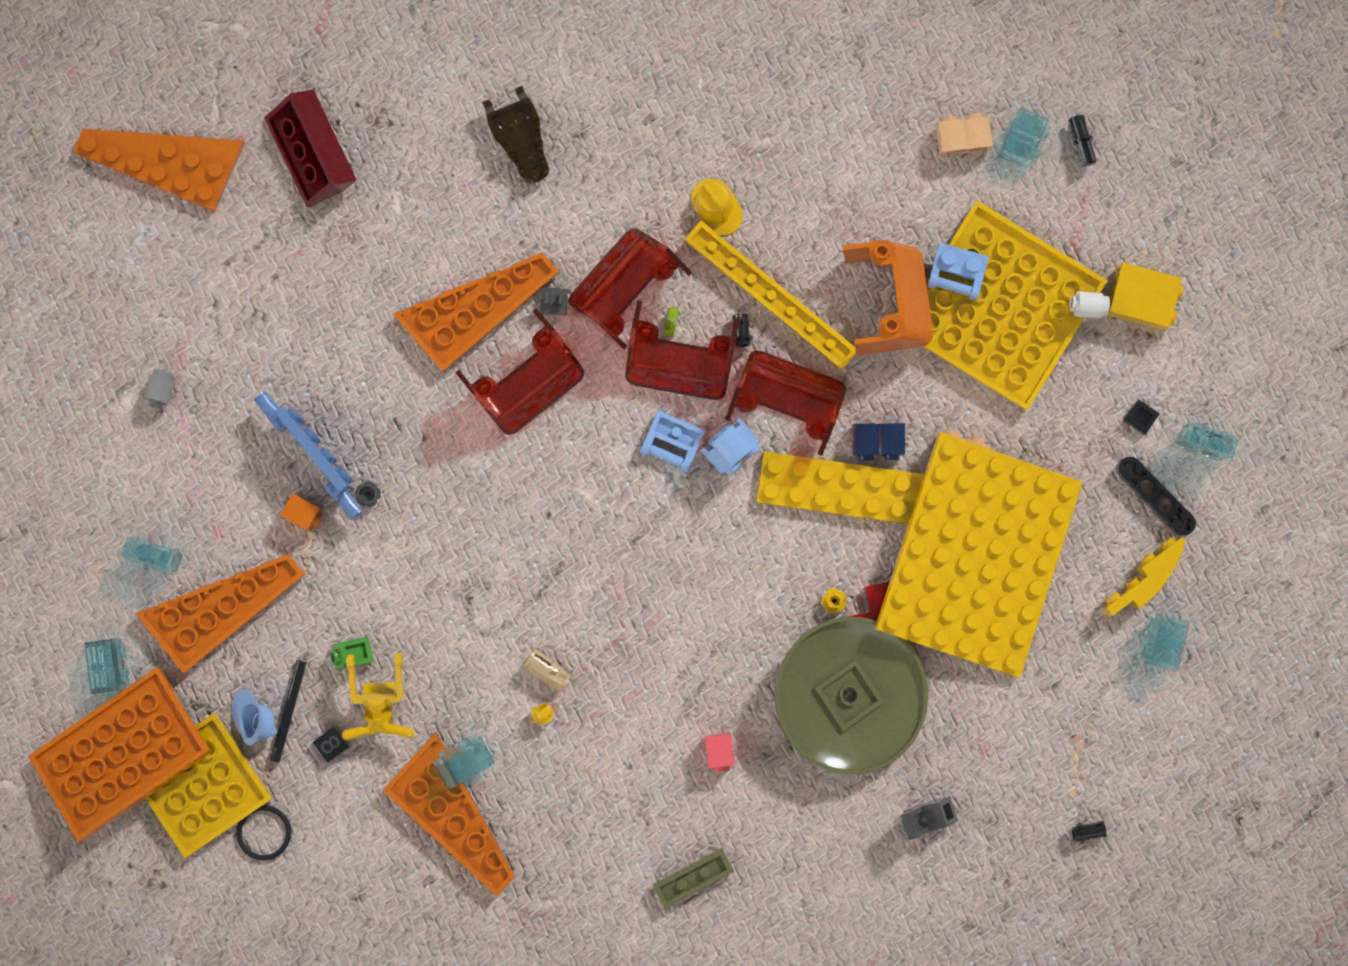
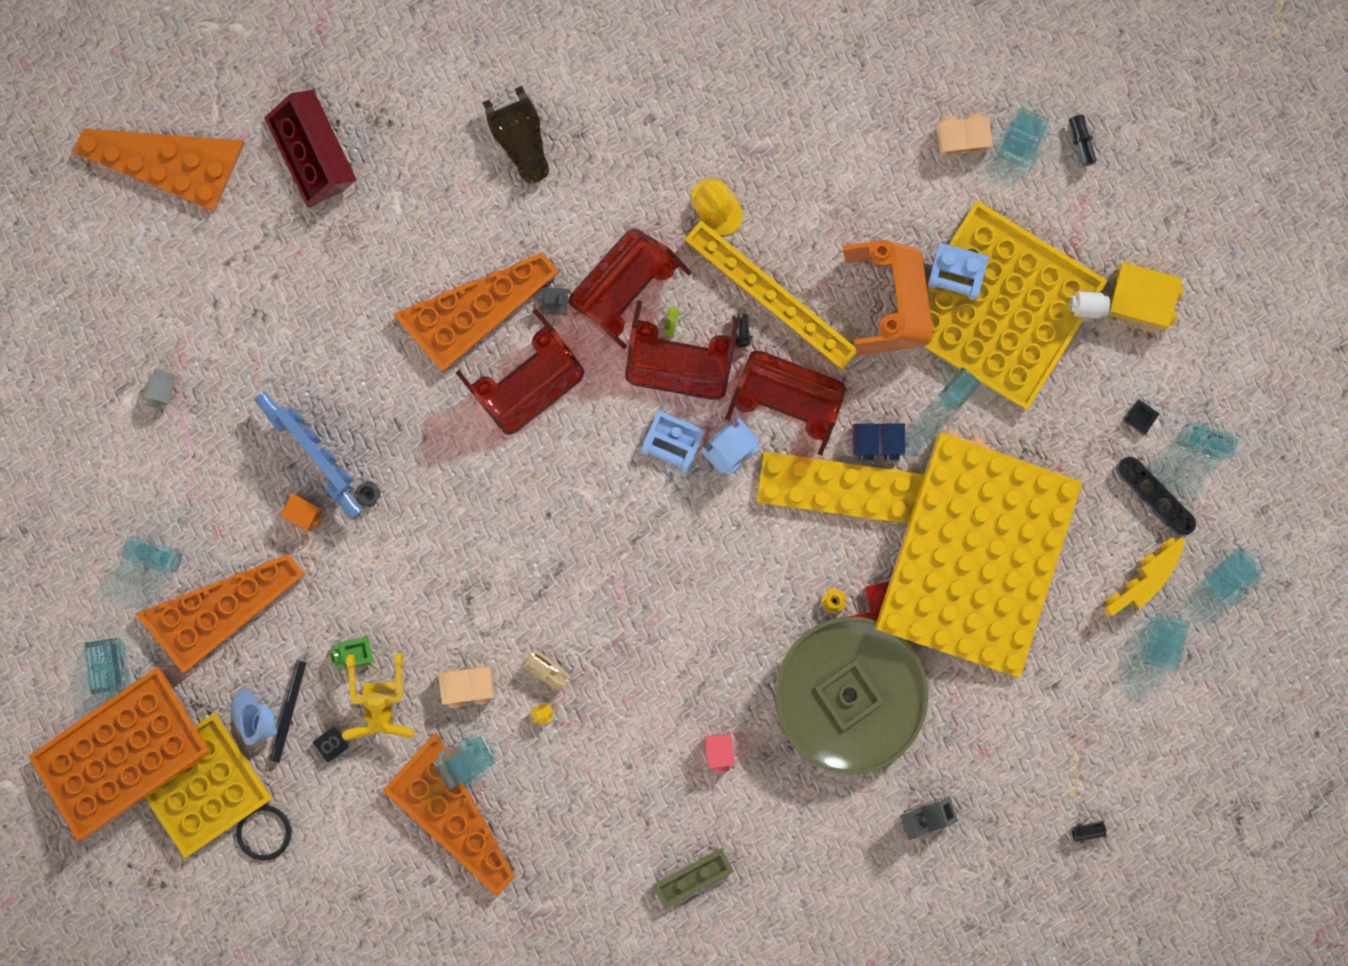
none -> light nougat brick [438,666,495,708]
none -> clear light blue brick [938,367,981,411]
none -> clear light blue brick [1201,548,1263,606]

